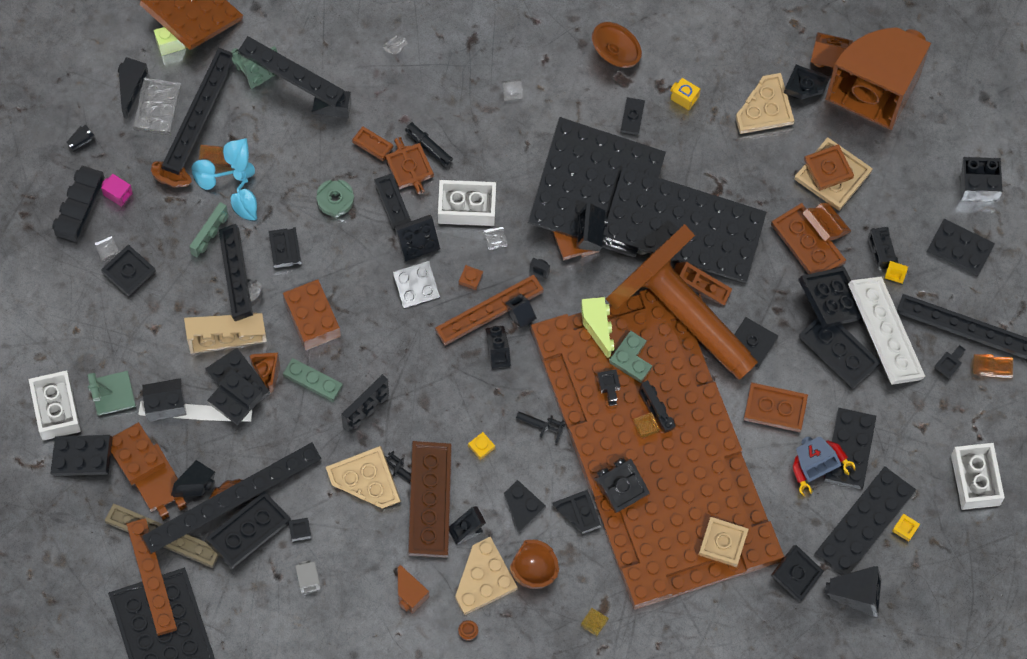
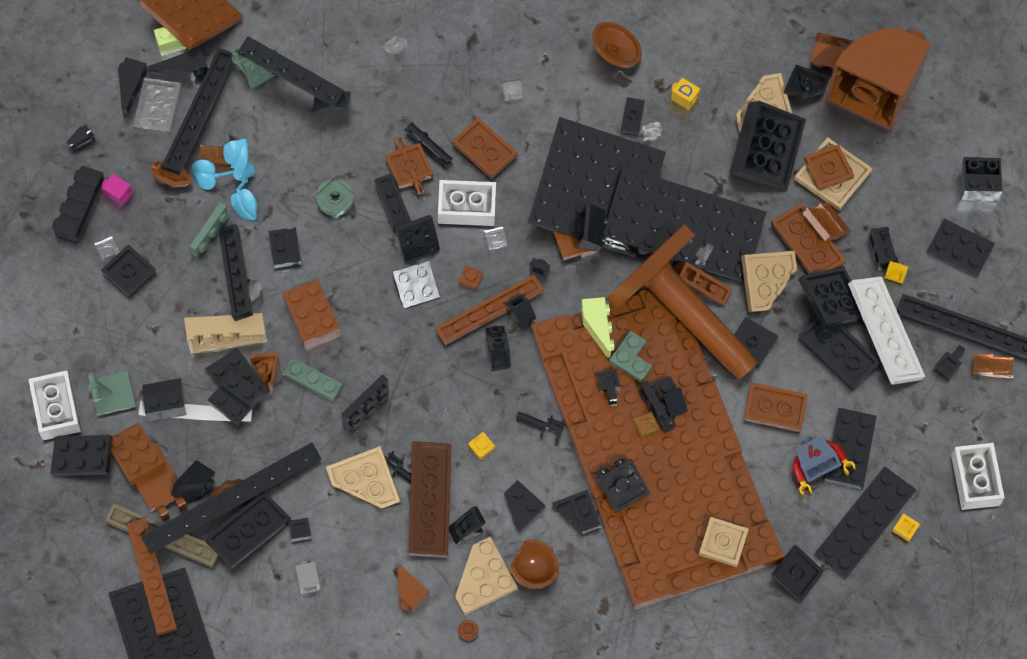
dark orange plate [352,126,393,161] -> none
clear yellow plate [581,608,609,637] -> none
black slope [825,566,882,617] -> none
none -> black slope [147,48,208,81]
none -> dark orange plate [452,117,518,179]
none -> clear plate [641,121,662,141]
none -> black slope [653,376,688,418]
none -> clear plate [695,243,714,267]
none -> black slope [729,101,806,190]
none -> tan plate [741,251,797,312]

